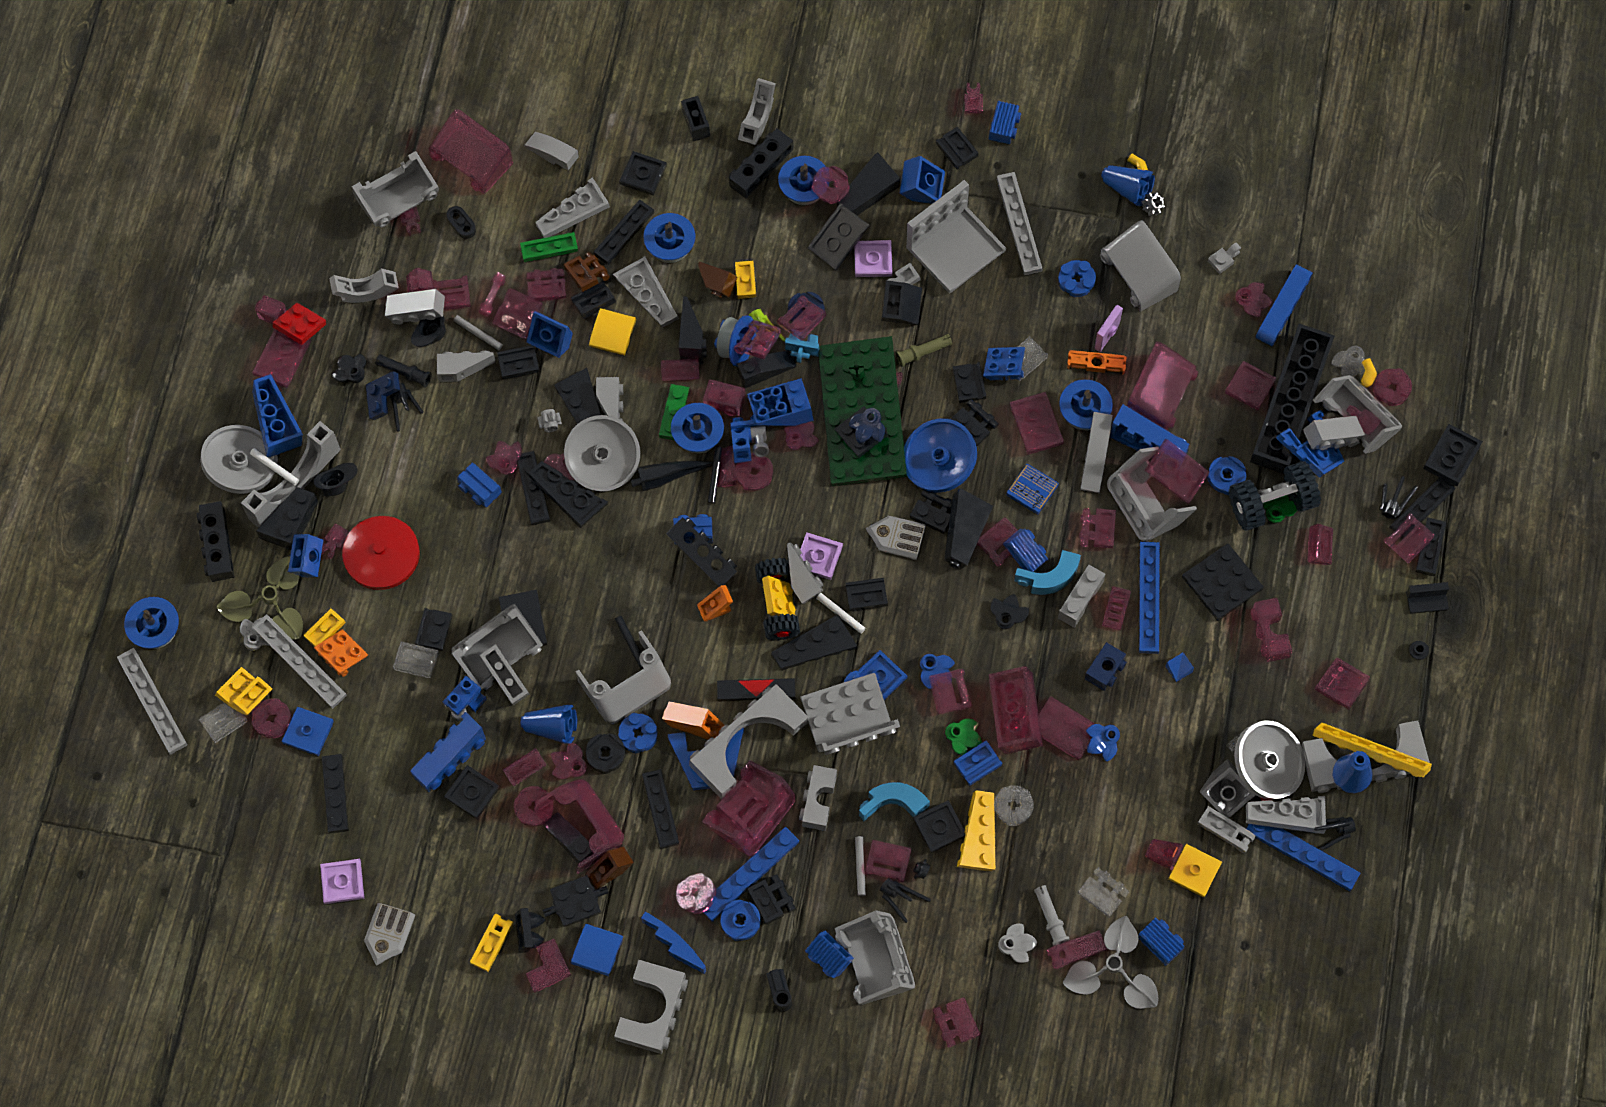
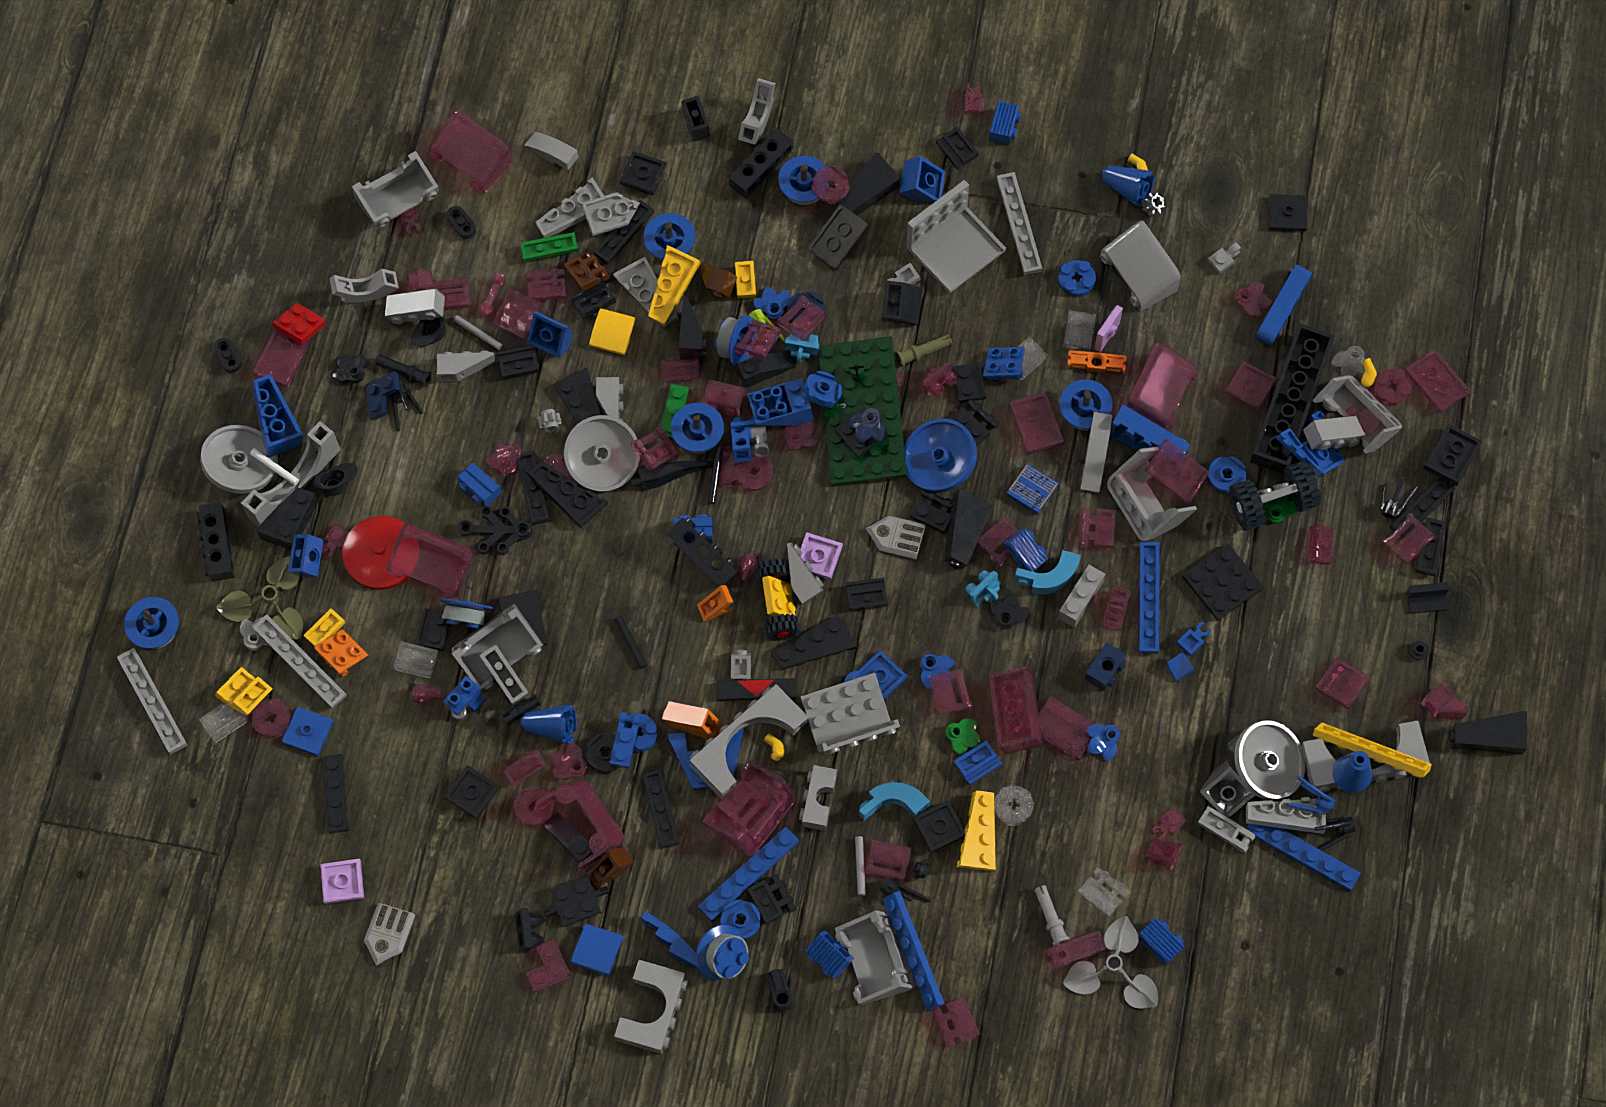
clear pink brick [255,295,287,324] -> none
blue wedge [410,712,486,792] -> none
yellow plate [470,914,514,972] -> none
light grey windscreen [576,630,671,724] -> none
clear pink plate [676,873,716,914] -> none
white bar [816,593,866,634] -> none
lavender plate [854,240,892,277] -> none
light grey plate [998,924,1037,963] -> none
yellow plate [1168,844,1222,897] -> none
clear pink arch [1250,598,1293,662] -> none
none -> black plate [214,338,242,373]
none -> clear pink windscreen [385,523,477,599]
none -> clear pink cone [413,684,441,703]
none -> piece [439,576,493,628]
none -> black plant [458,506,533,555]
none -> black pin [502,694,541,725]
none -> light grey tile [581,192,640,236]
none -> blue plate [610,712,641,769]
none -> clear pink plate [631,426,678,471]
none -> yellow wing [648,245,700,326]
none -> blue piece [696,924,749,980]
none -> light grey bracket [731,650,751,679]
none -> clear pink cone [737,553,759,583]
none -> blue plate [753,286,790,320]
none -> yellow arm [764,733,784,761]
none -> blue plate [804,371,842,408]
none -> blue plate [883,891,945,1012]
none -> clear pink hips [922,362,957,397]
none -> dark azure hips [966,570,1001,607]
none -> clear plate [1063,310,1096,351]
none -> clear pink plate [1151,807,1187,842]
none -> blue plate [1176,622,1211,657]
none -> black plate [1269,194,1307,232]
none -> blue plant [1288,776,1335,815]
none -> clear pink plate [1405,349,1471,413]
none -> clear pink slope [1421,683,1469,719]
none -> black slope [1449,711,1527,755]

